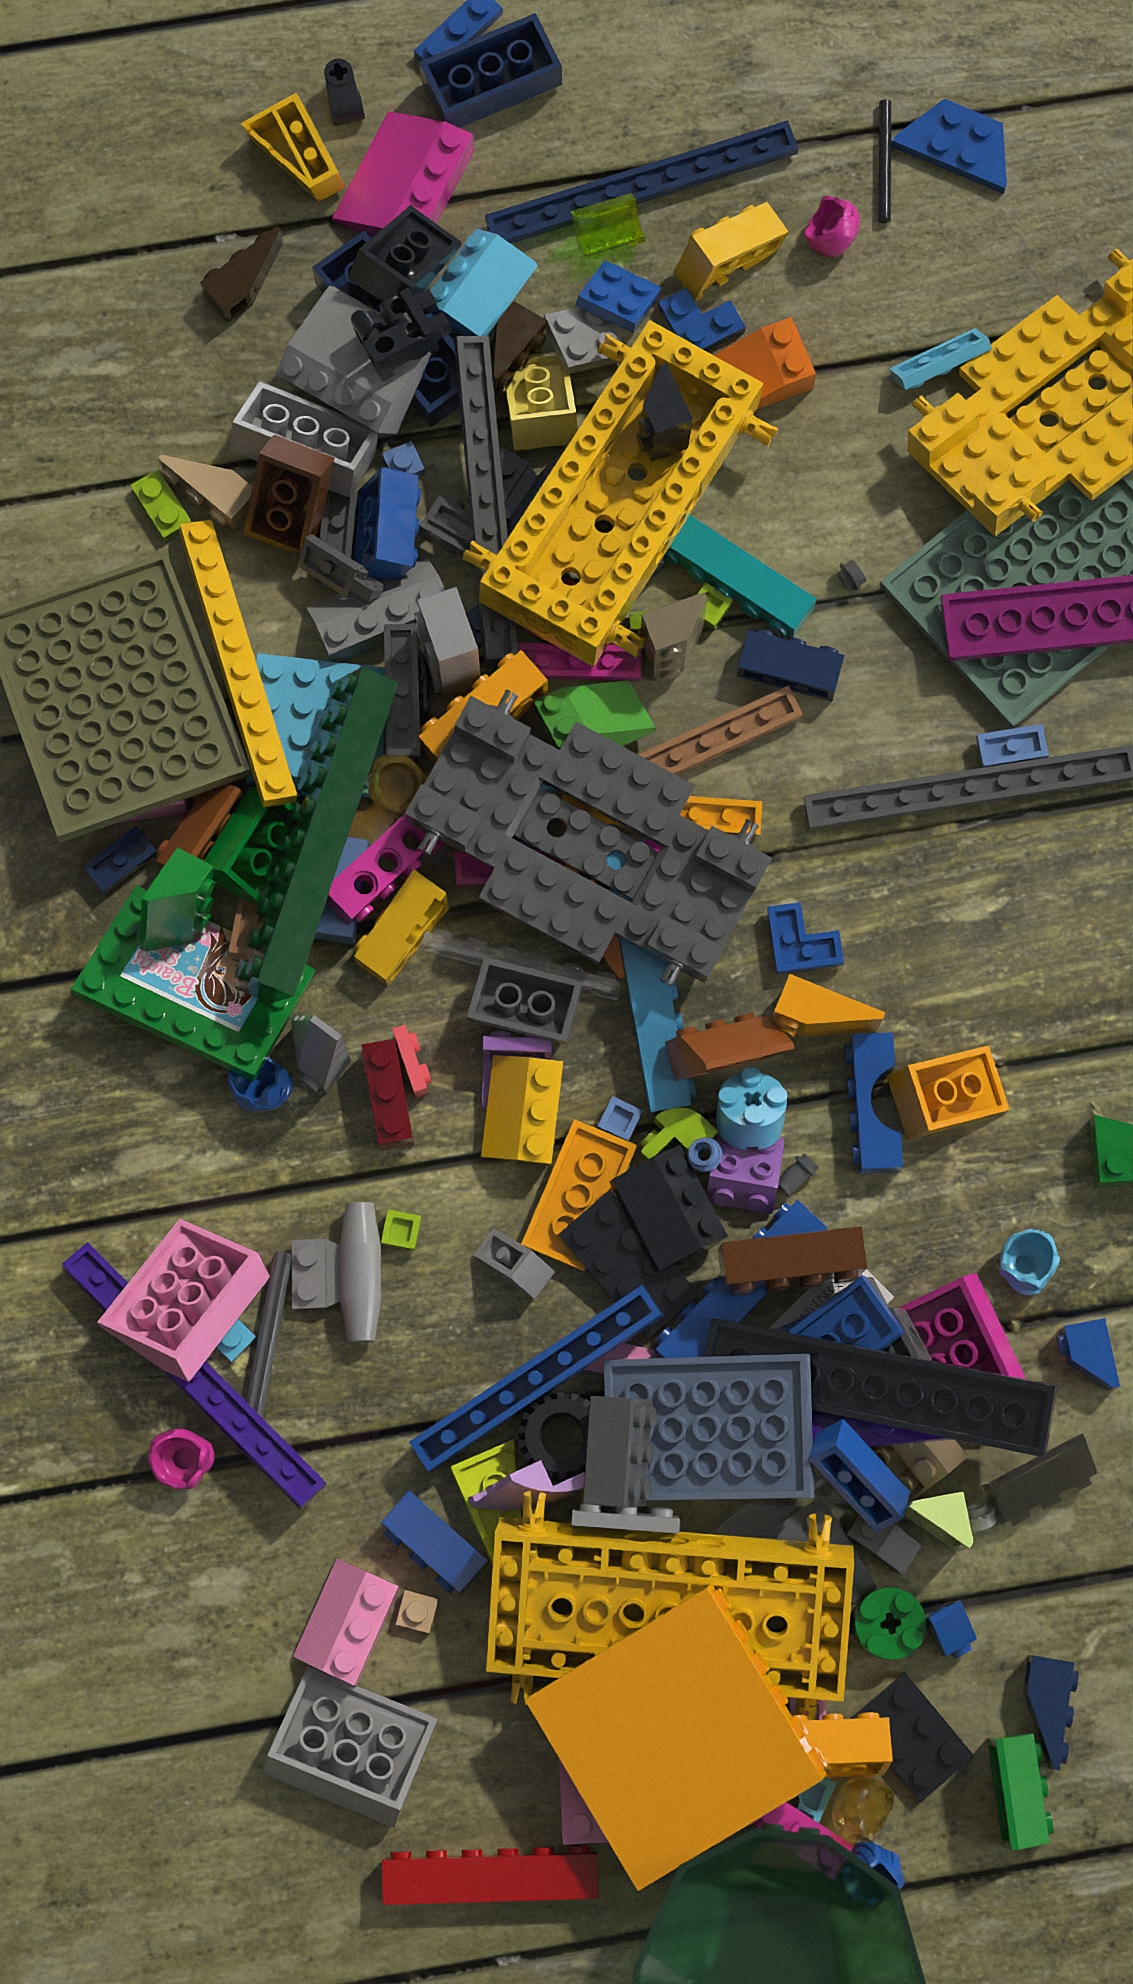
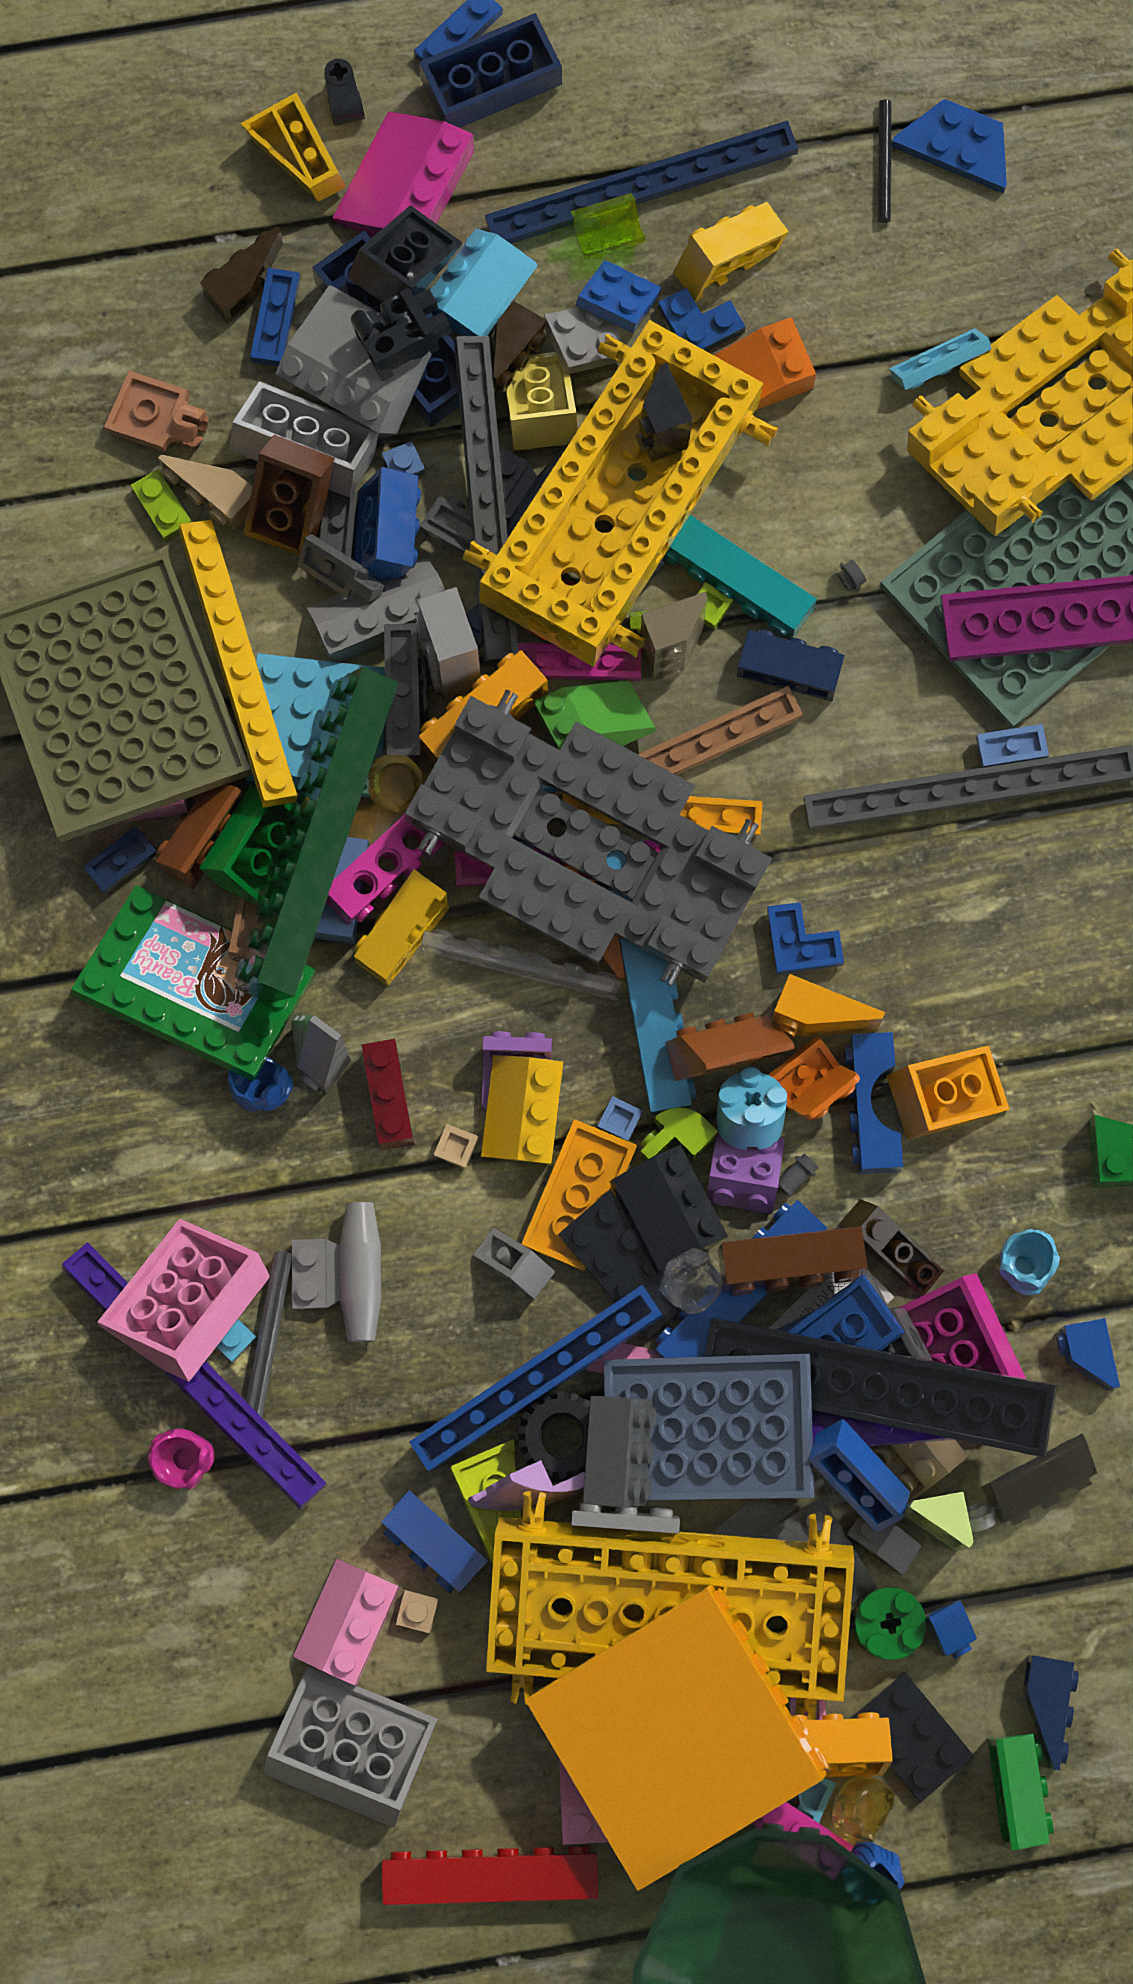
green slope [140,847,215,952] -> none
lime plate [381,1209,422,1251] -> none
coral plate [392,1025,432,1098] -> none
dark grey slope [466,957,583,1045] -> none
medium blue plate [688,1137,722,1172] -> none
dark pink hair [804,195,860,257] -> none
none -> nougat plate [104,371,209,452]
none -> blue plate [250,268,301,366]
none -> tan plate [434,1124,479,1170]
none -> clear hair [659,1248,723,1314]
none -> orange bracket [768,1036,860,1121]
none -> dark brown slope [839,1199,945,1296]

